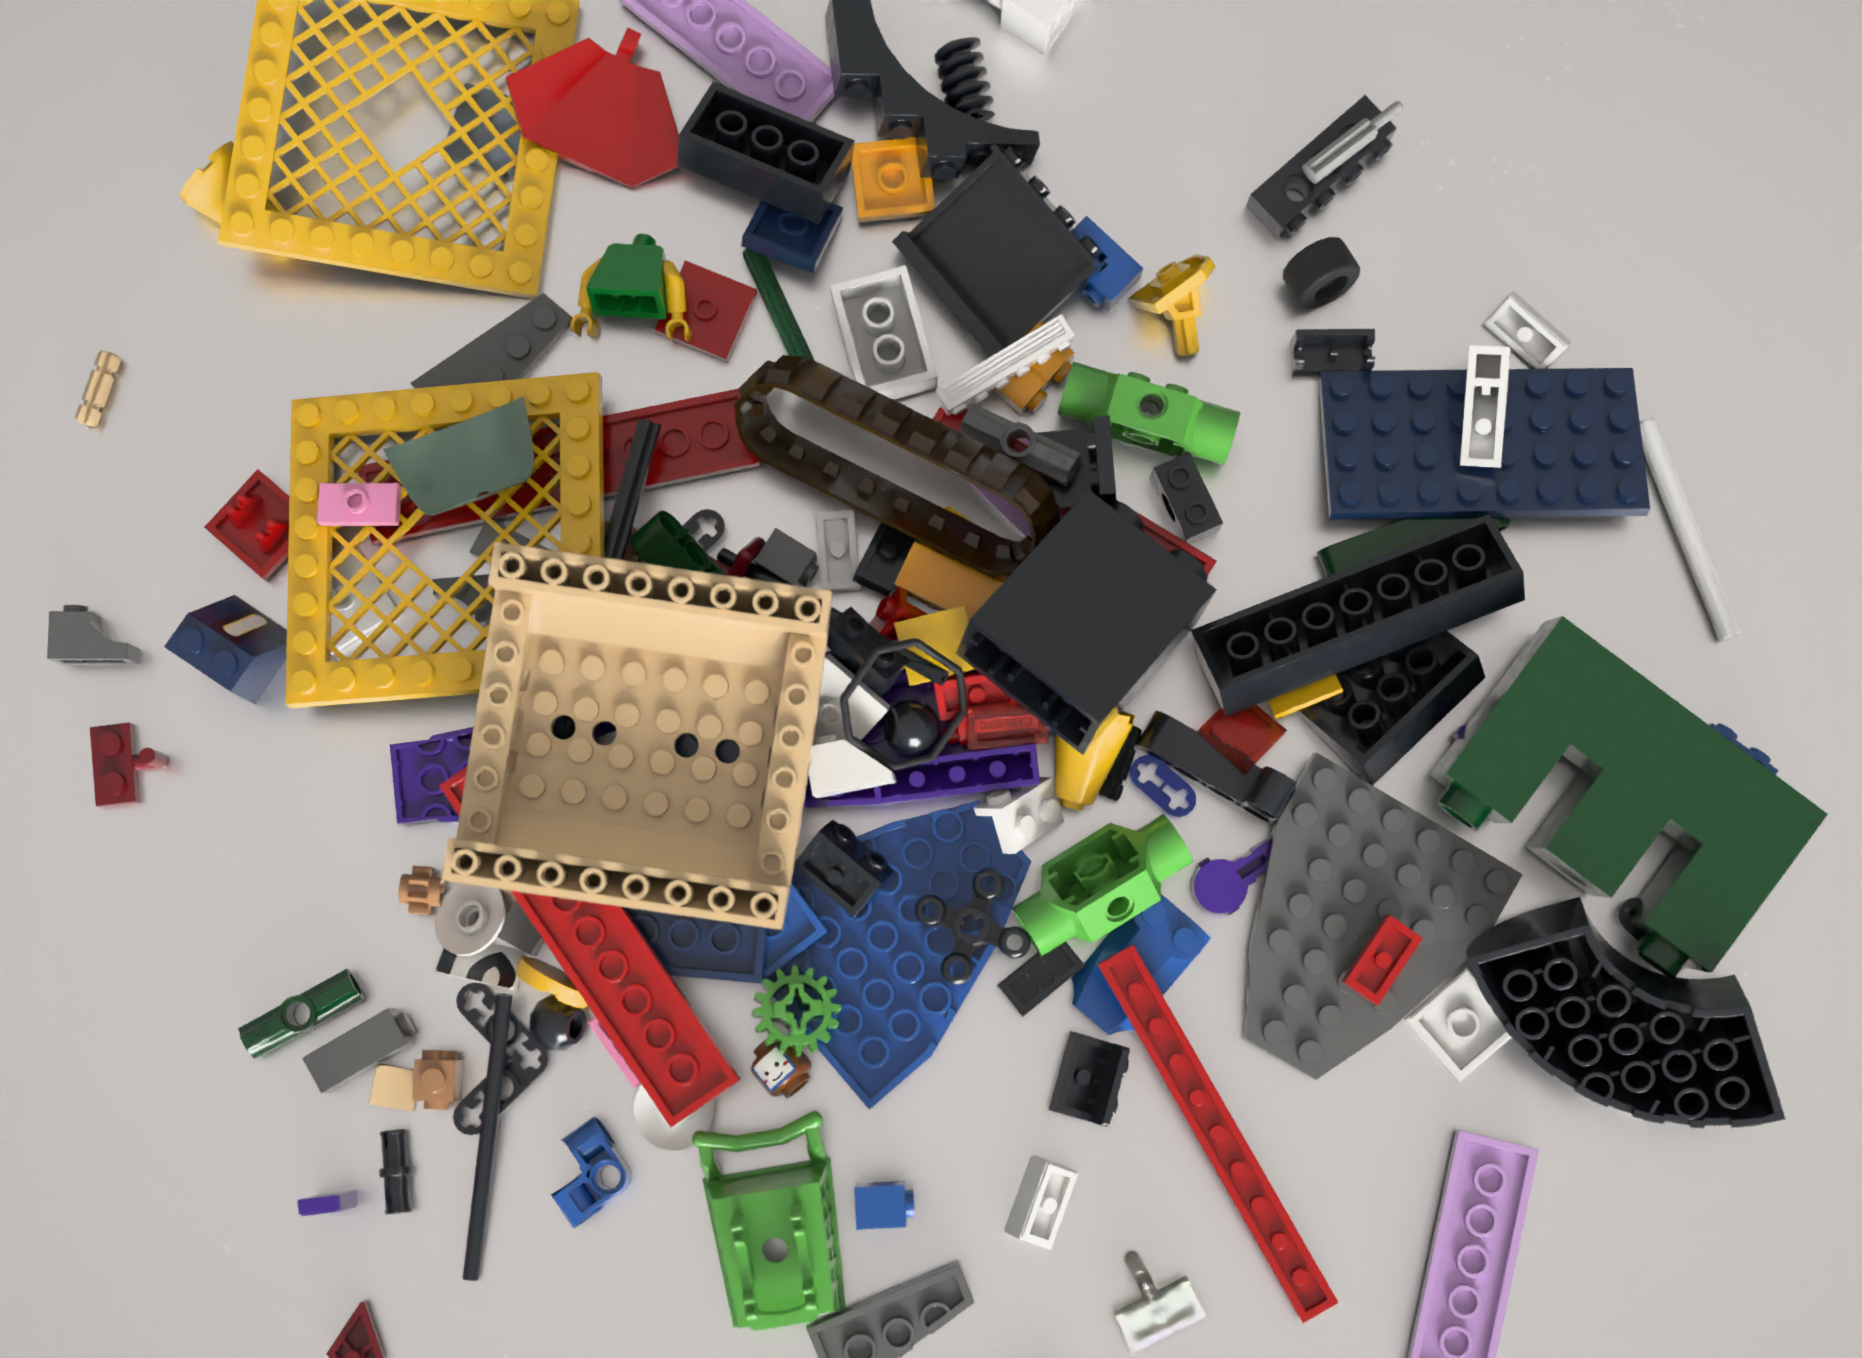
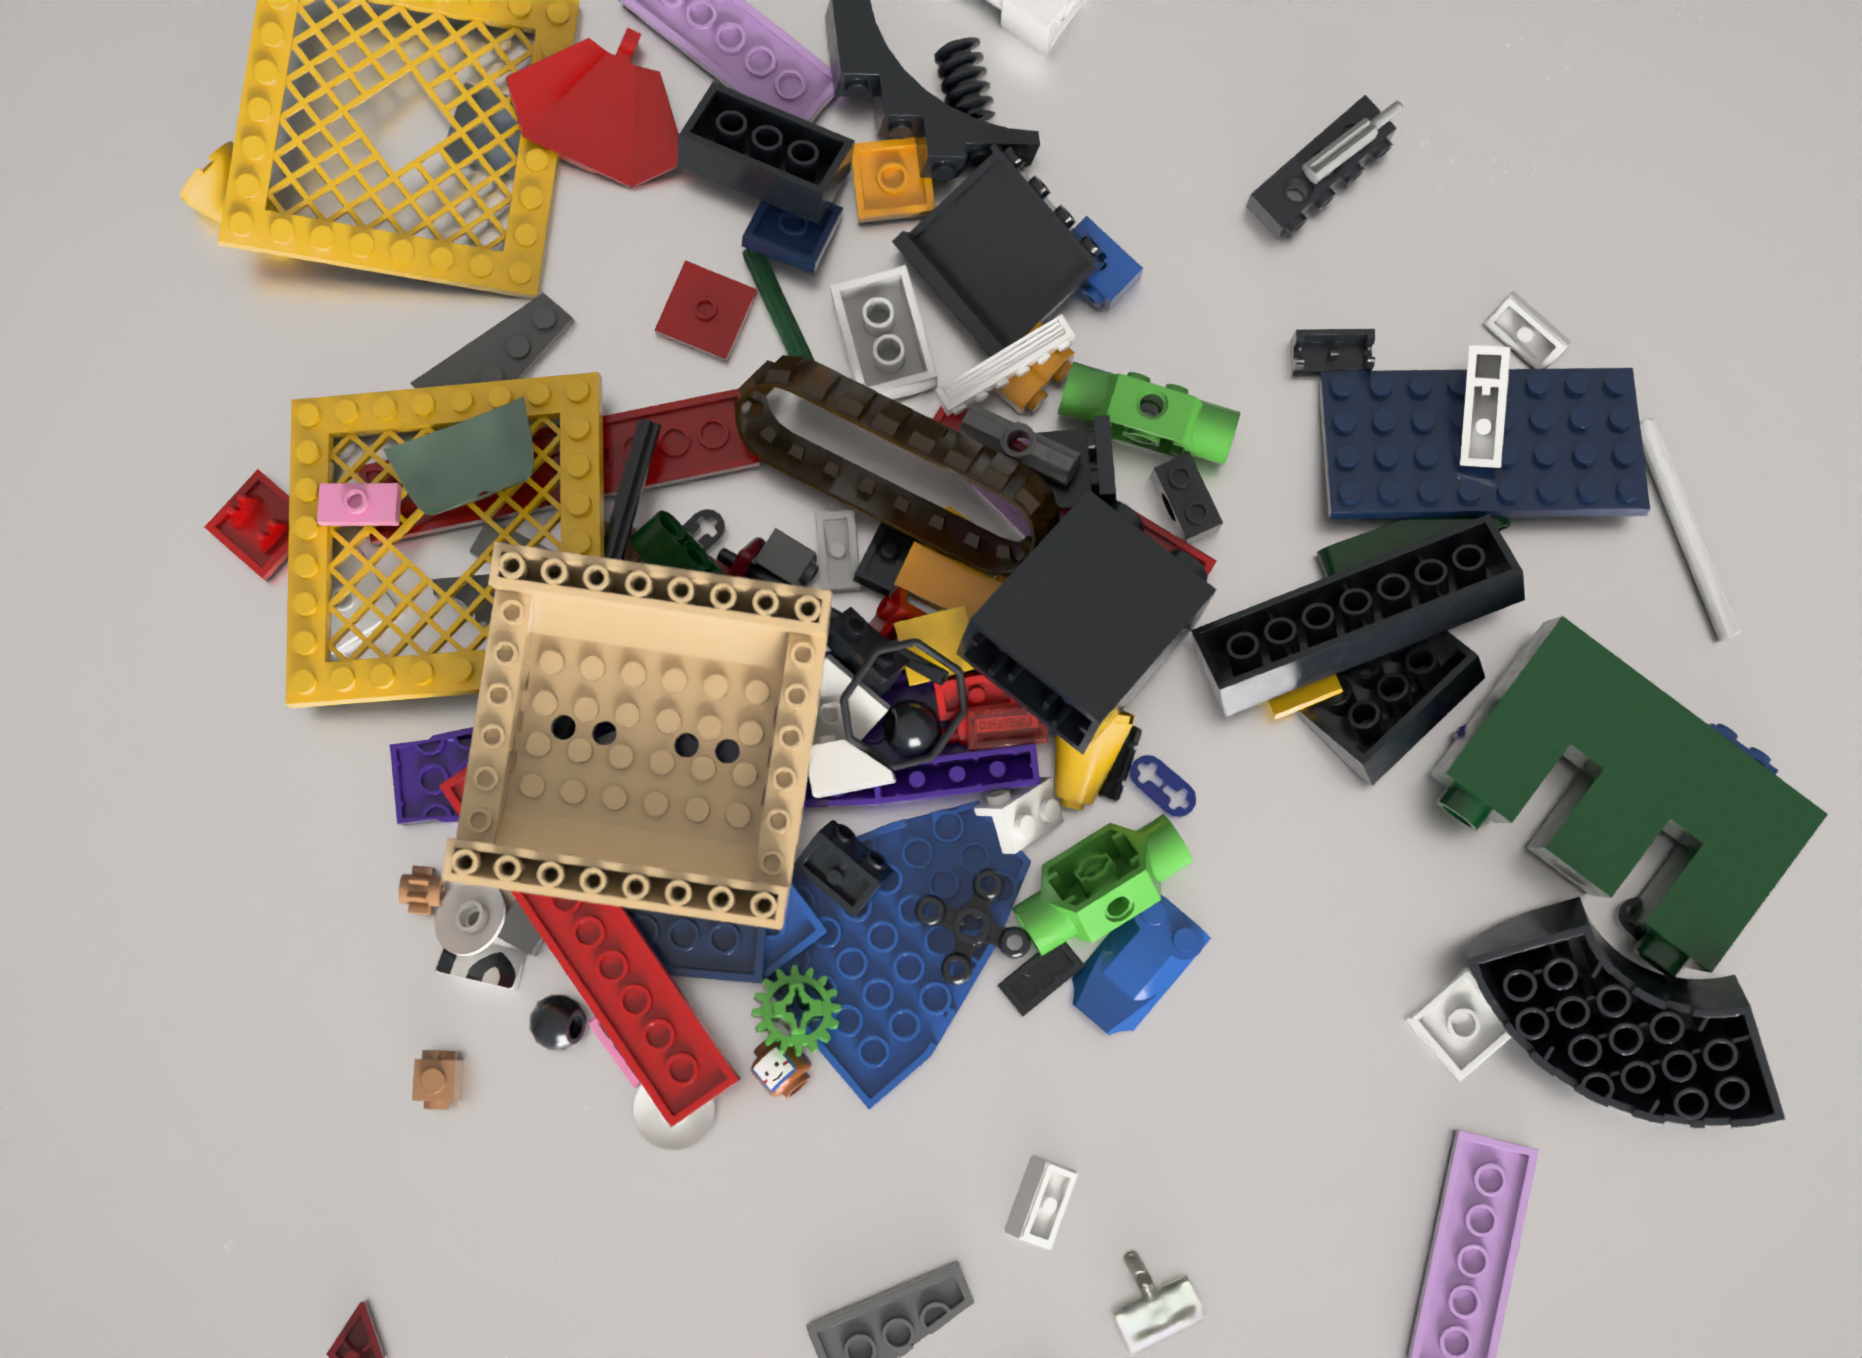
dark grey arch [47,605,140,664] -> none
tan axle [75,350,121,427] -> none
dark red plate [90,722,167,808] -> none
dark blue slope [164,595,287,704] -> none
dark green piece [238,969,365,1059] -> none
dark purple tile [297,1190,358,1216] -> none
dark grey brick [302,1008,415,1094] -> none
tan slope [368,1063,416,1111] -> none
black pin [379,1129,413,1215] -> none
black beam [453,983,551,1135] -> none
black piece [462,993,513,1281] -> none
yellow tile [516,956,587,1008] -> none
blue piece [551,1116,632,1229] -> none
green torso [571,233,692,343] -> none
bright green piece [692,1111,846,1331] -> none
blue brick [854,1181,915,1230] -> none
black bracket [1048,1031,1130,1127] -> none
red plate [1097,944,1339,1323] -> none
yellow piece [1128,254,1216,356] -> none
black beam [1136,711,1297,823] -> none
dark purple piece [1191,832,1273,915] -> none
clear red piece [1197,705,1287,774] -> none
dark grey wing [1244,753,1523,1080] -> none
black tyre [1283,237,1360,309] -> none
red plate [1341,914,1423,1006] -> none

